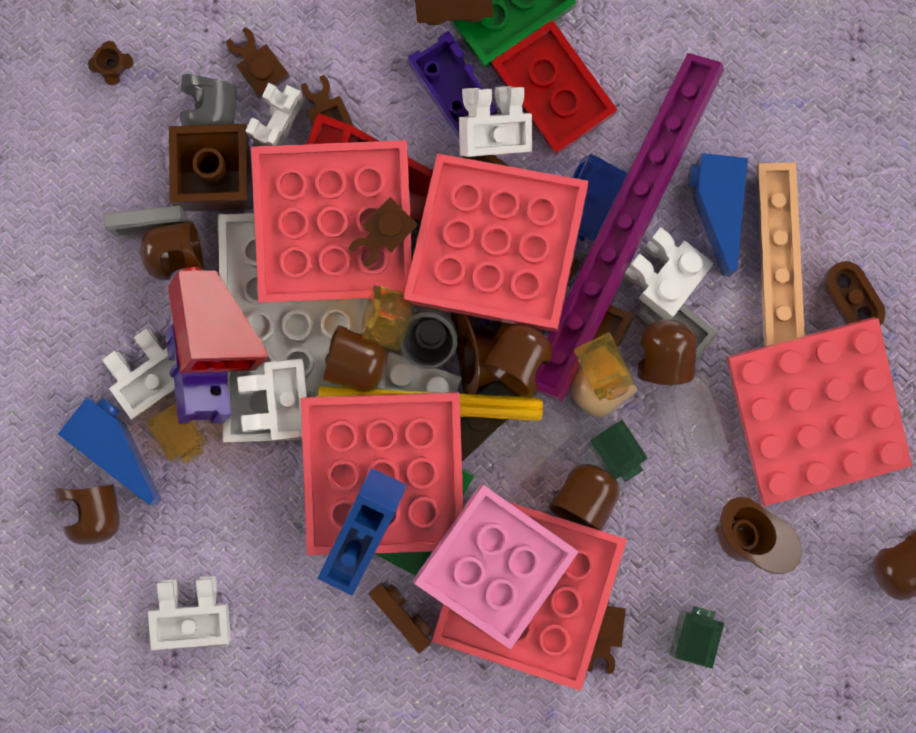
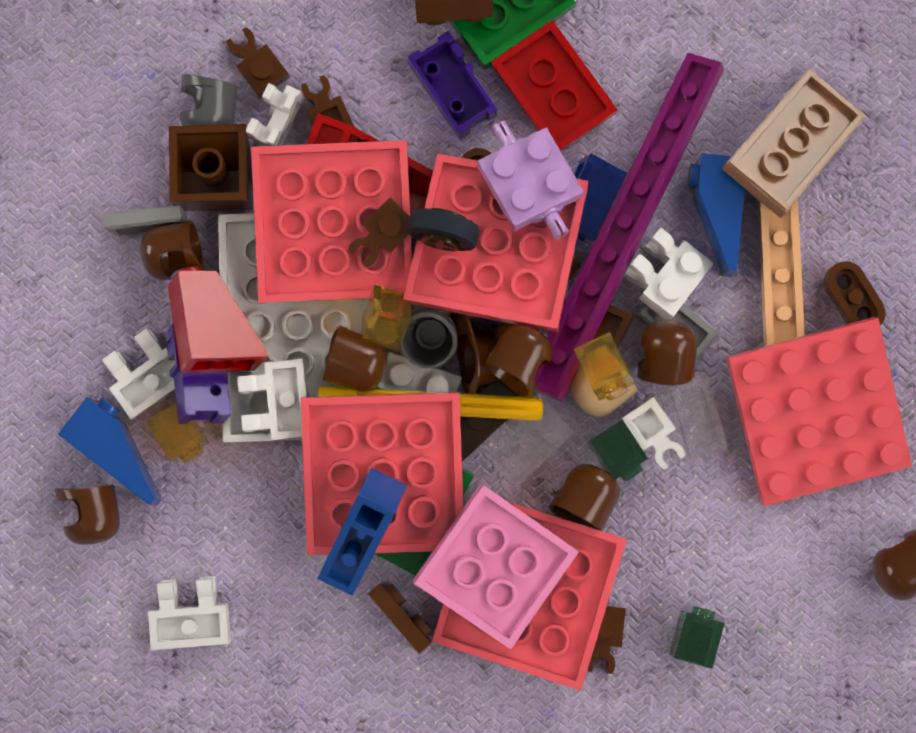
reddish brown plate [88,41,134,86] -> none
white plate [459,86,532,157] -> none
reddish brown piece [715,497,803,574] -> none
none -> black wheel [407,208,480,252]
none -> lavender plate [477,121,584,240]
none -> white plate [622,397,686,470]
none -> tile [722,69,866,218]

